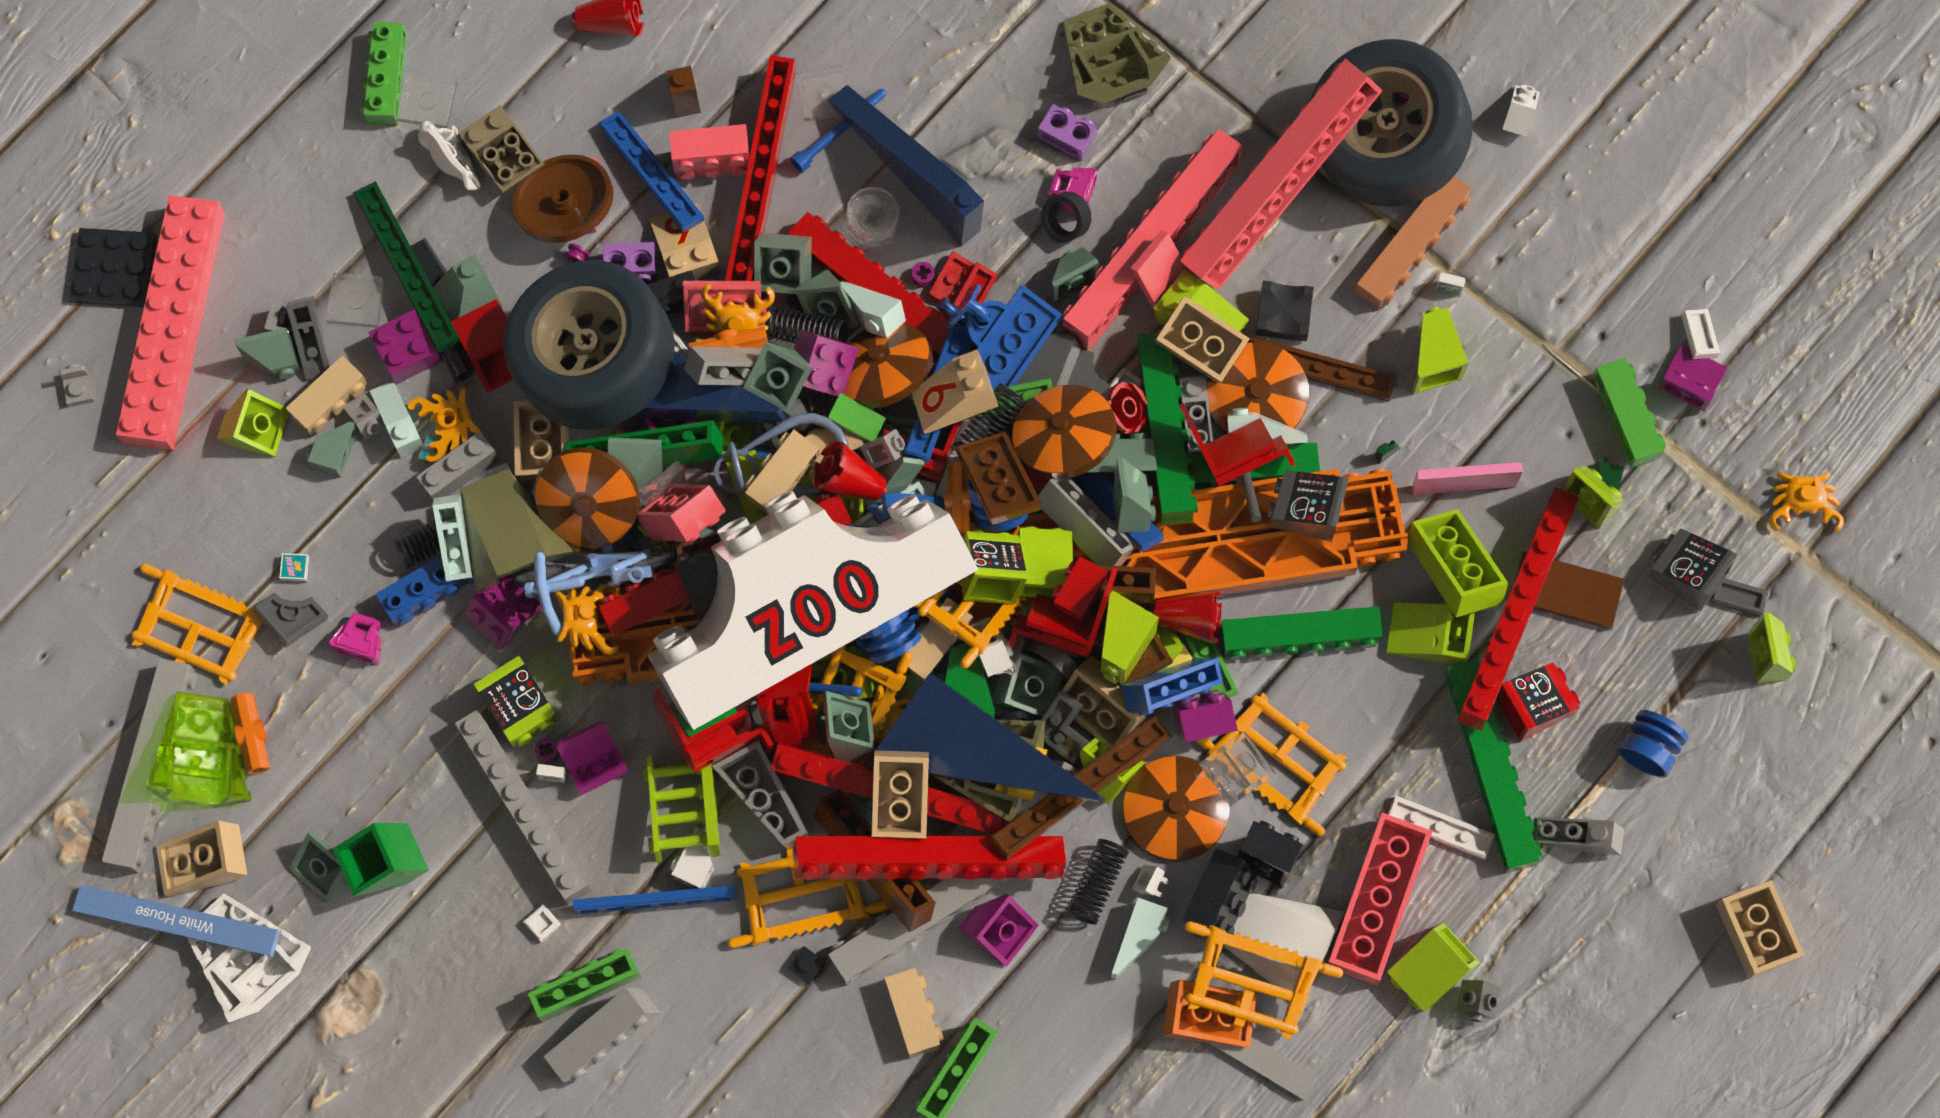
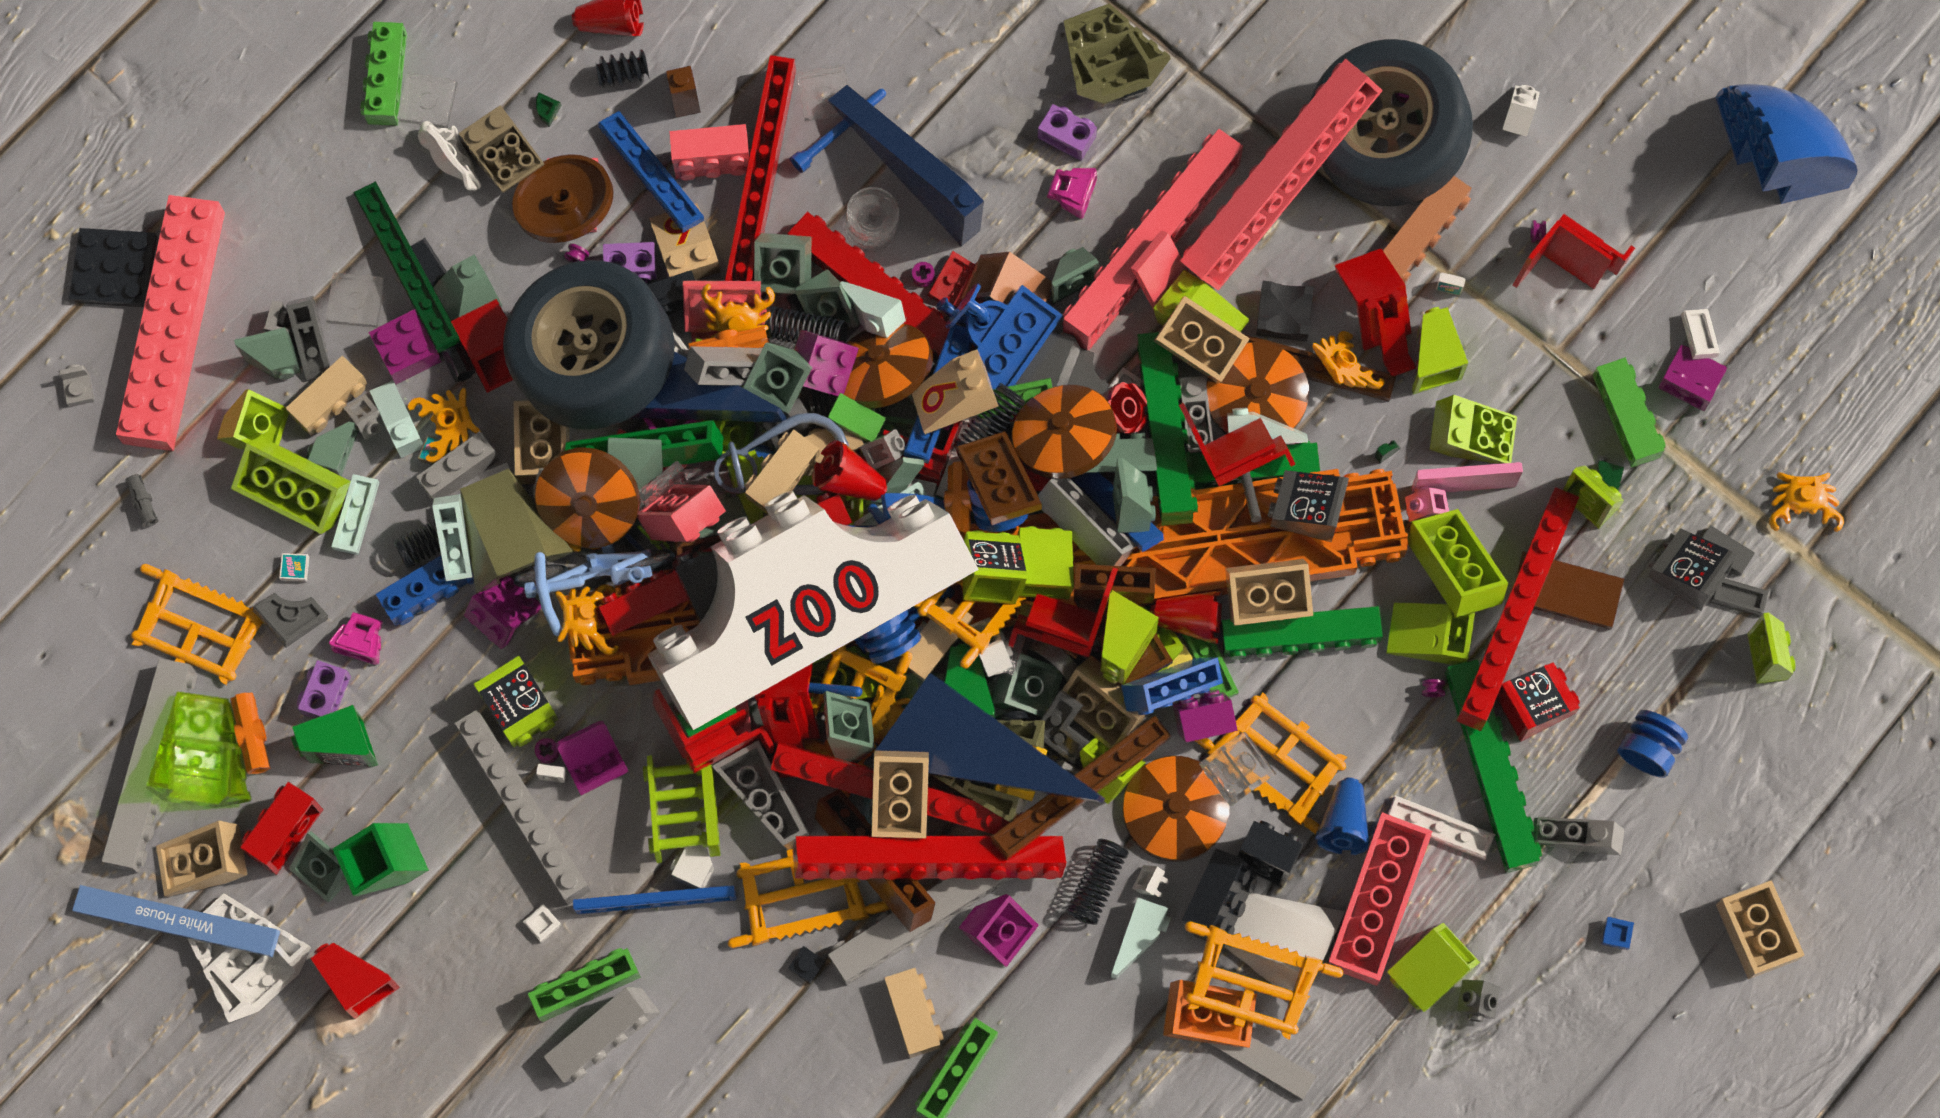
black tyre [1041,191,1092,242] -> none
red brick [1051,556,1108,623] -> none
none -> dark grey pin [125,474,158,527]
none -> lime brick [231,436,351,534]
none -> red brick [240,781,324,875]
none -> green slope [291,705,378,767]
none -> medium lavender brick [297,660,351,719]
none -> red slope [311,943,400,1019]
none -> light aqua plate [331,474,379,555]
none -> dark green tile [536,92,562,126]
none -> black piece [596,49,650,88]
none -> nougat slope [961,252,1052,305]
none -> tan brick [1225,559,1313,625]
none -> light orange animal [1312,331,1384,389]
none -> blue cone [1315,777,1369,855]
none -> red piece [1335,249,1415,376]
none -> bright pink brick [1405,487,1449,522]
none -> magenta bush [1422,679,1446,698]
none -> lime slope [1429,395,1517,464]
none -> red piece [1512,214,1635,289]
none -> magenta bush [1530,220,1546,243]
none -> blue plate [1601,917,1634,950]
none -> dark grey tile [1702,525,1755,576]
none -> blue brick [1715,84,1858,204]

